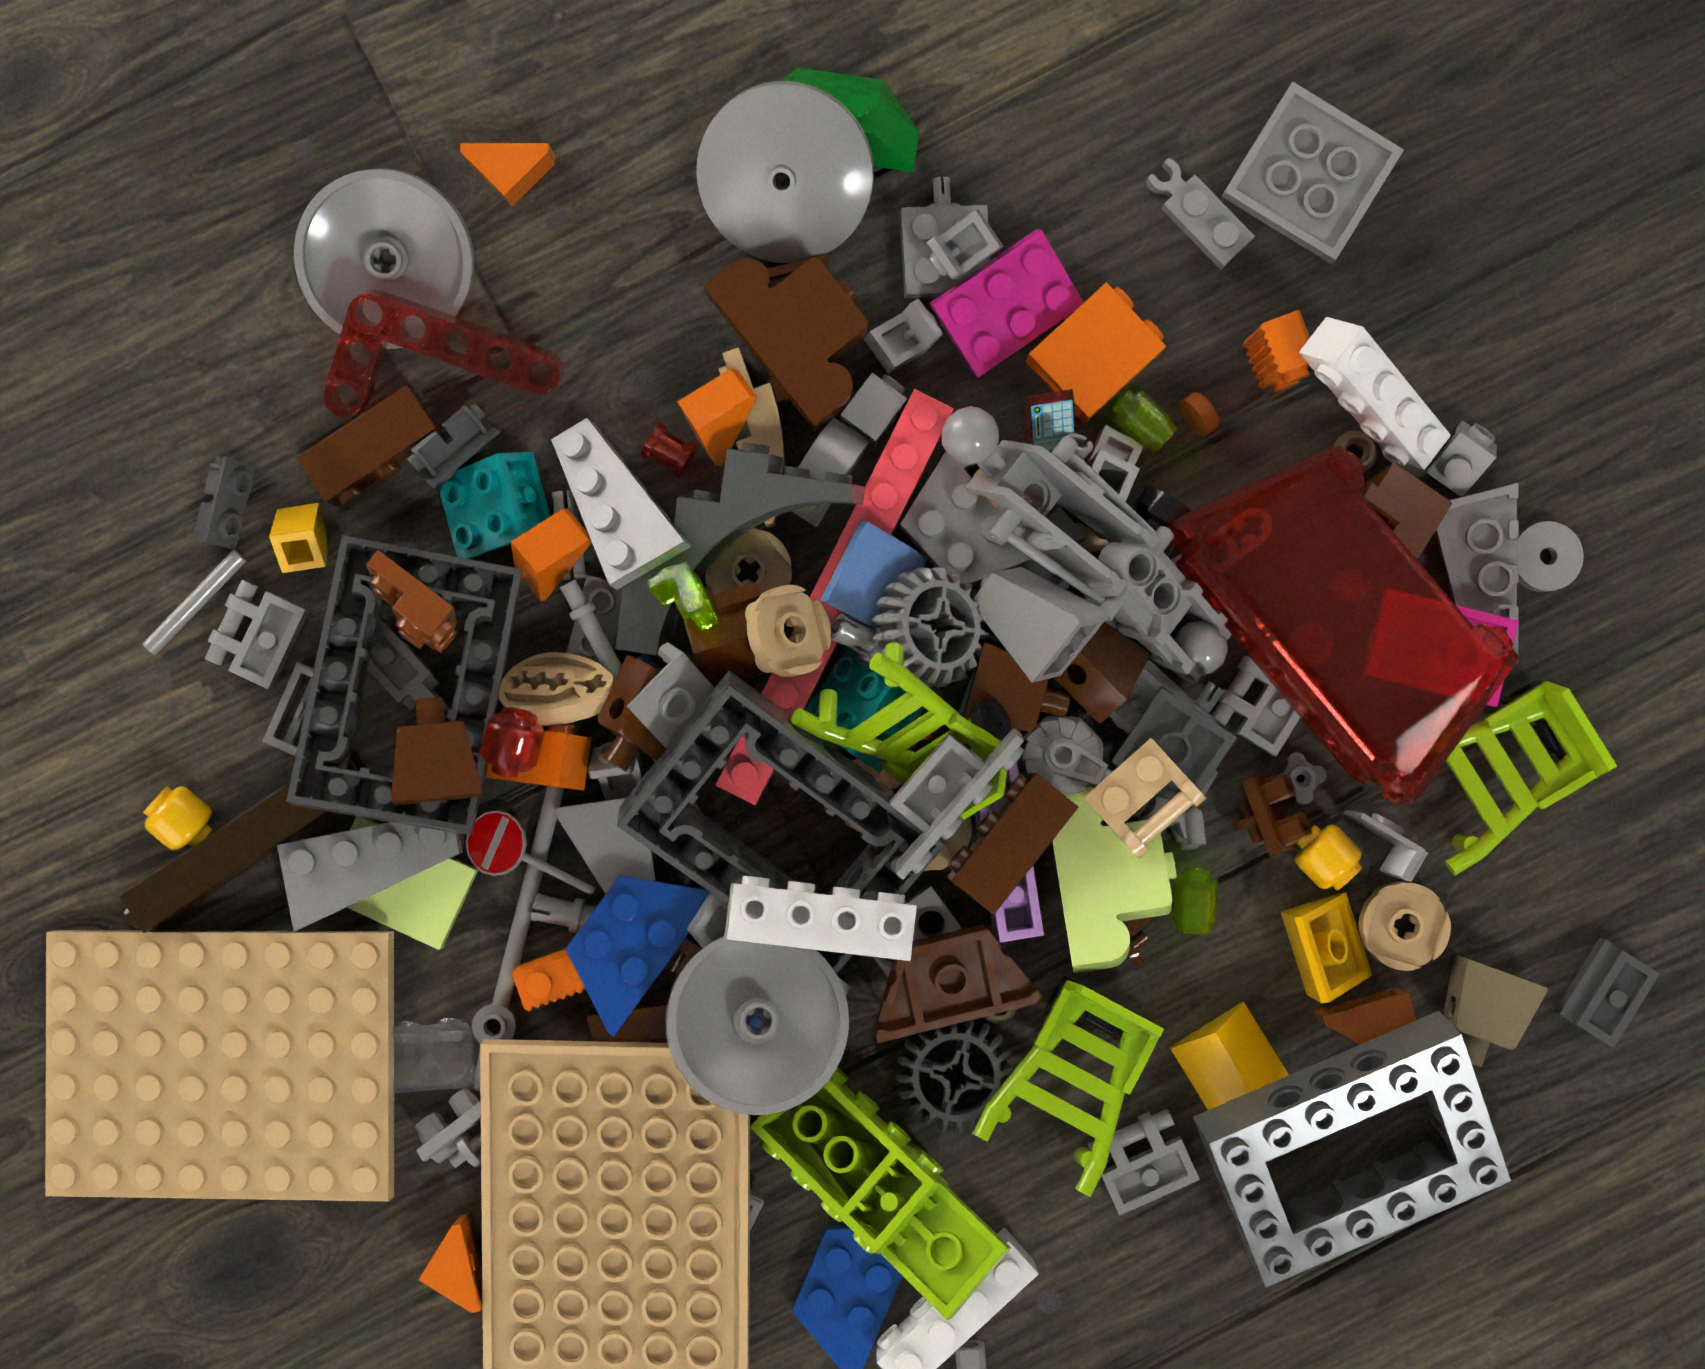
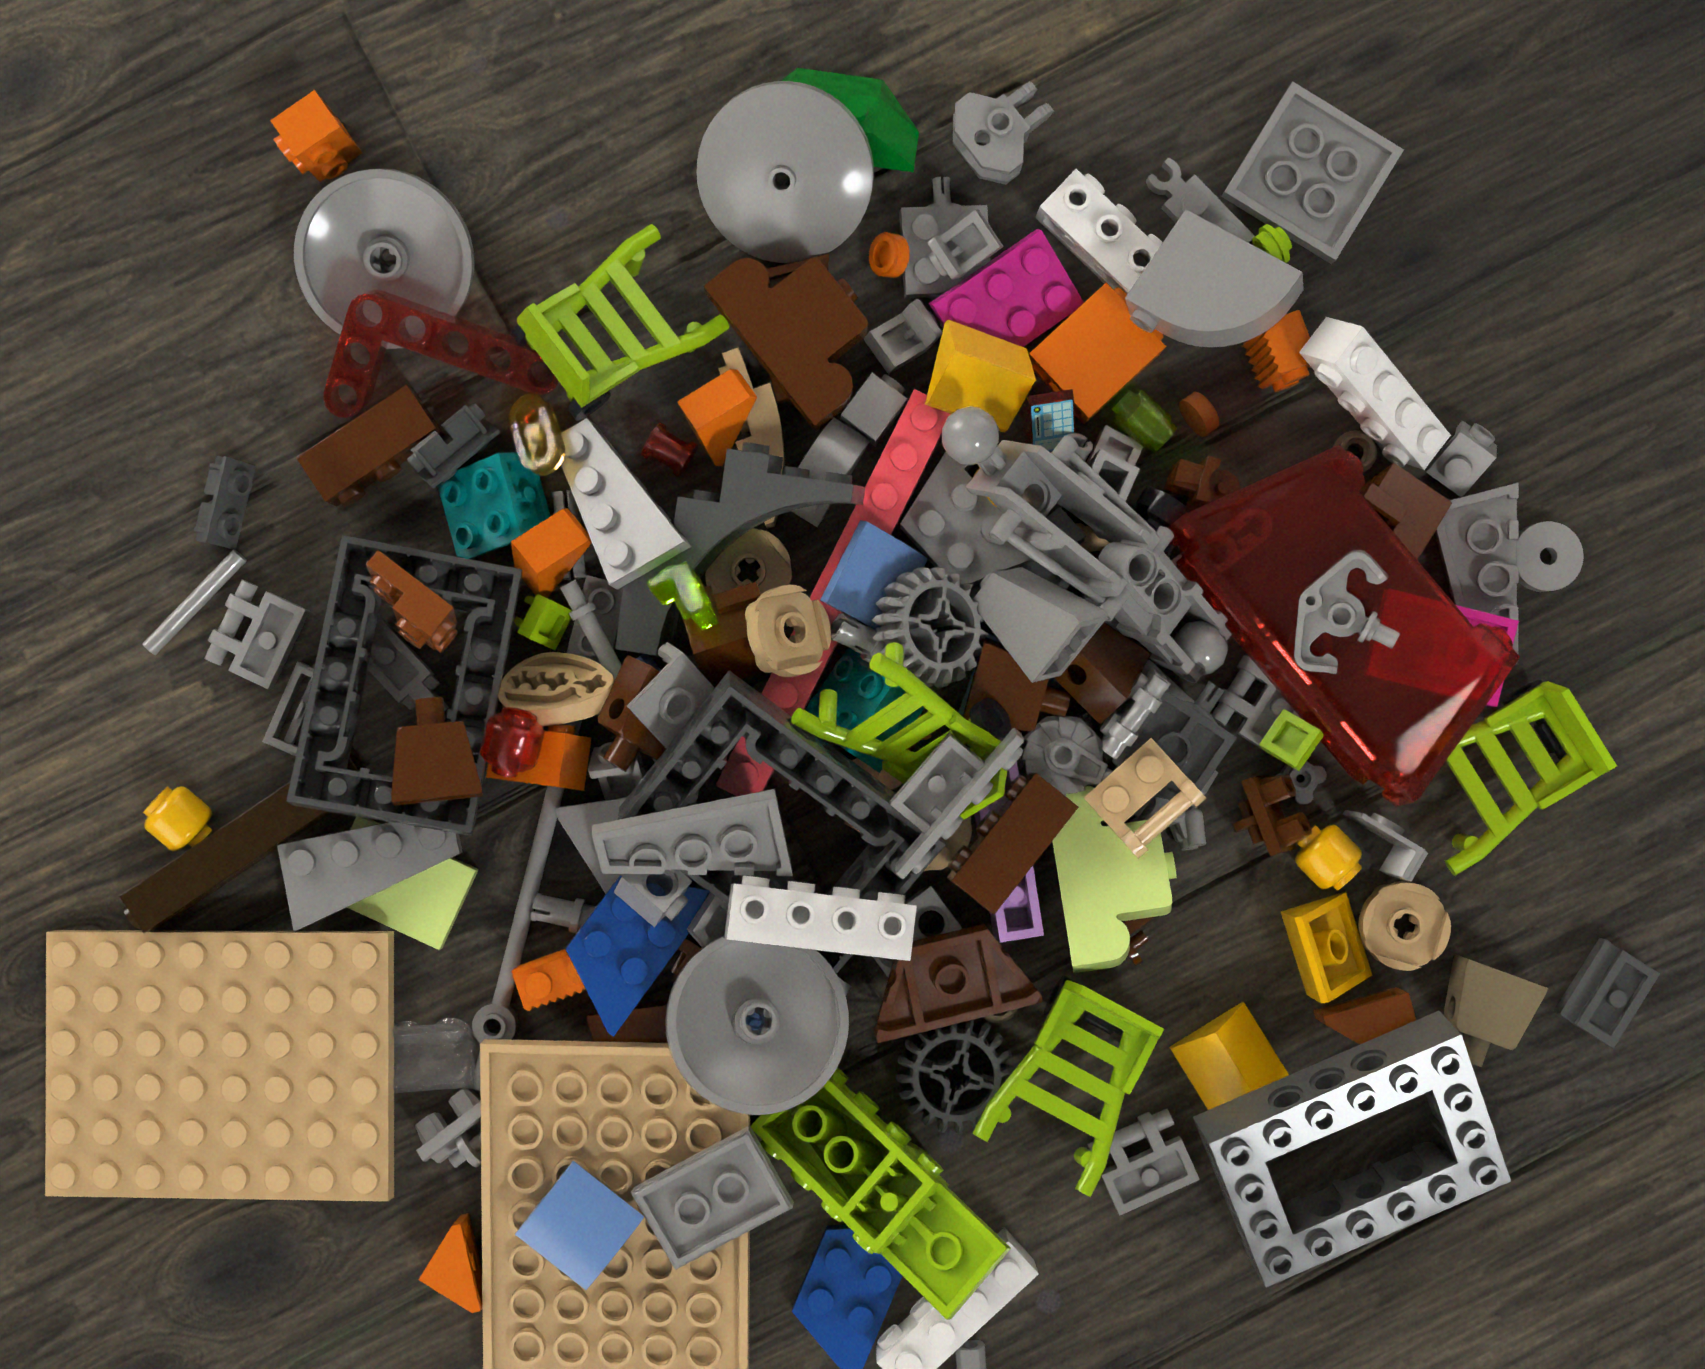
yellow brick [269,503,328,573] -> none
orange slope [460,143,555,207] -> none
piece [466,810,595,894] -> none
clear neon green brick [1172,868,1219,934] -> none
none -> orange brick [270,90,362,182]
none -> clear yellow plate [508,394,565,476]
none -> lime hand [511,224,730,421]
none -> lime tile [514,593,572,650]
none -> medium blue slope [515,1161,644,1290]
none -> light grey wing [592,789,793,876]
none -> light grey brick [614,870,692,928]
none -> light grey tile [631,1125,794,1270]
none -> orange tile [869,232,910,278]
none -> yellow slope [925,320,1036,432]
none -> light grey hinge [953,81,1054,185]
none -> white brick [1036,169,1163,334]
none -> light grey plate [1100,667,1171,759]
none -> light grey brick [1125,209,1304,347]
none -> reddish brown hips [1163,456,1241,511]
none -> lime plate [1252,224,1292,263]
none -> lime tile [1259,709,1324,771]
none -> light grey piece [1294,550,1400,674]

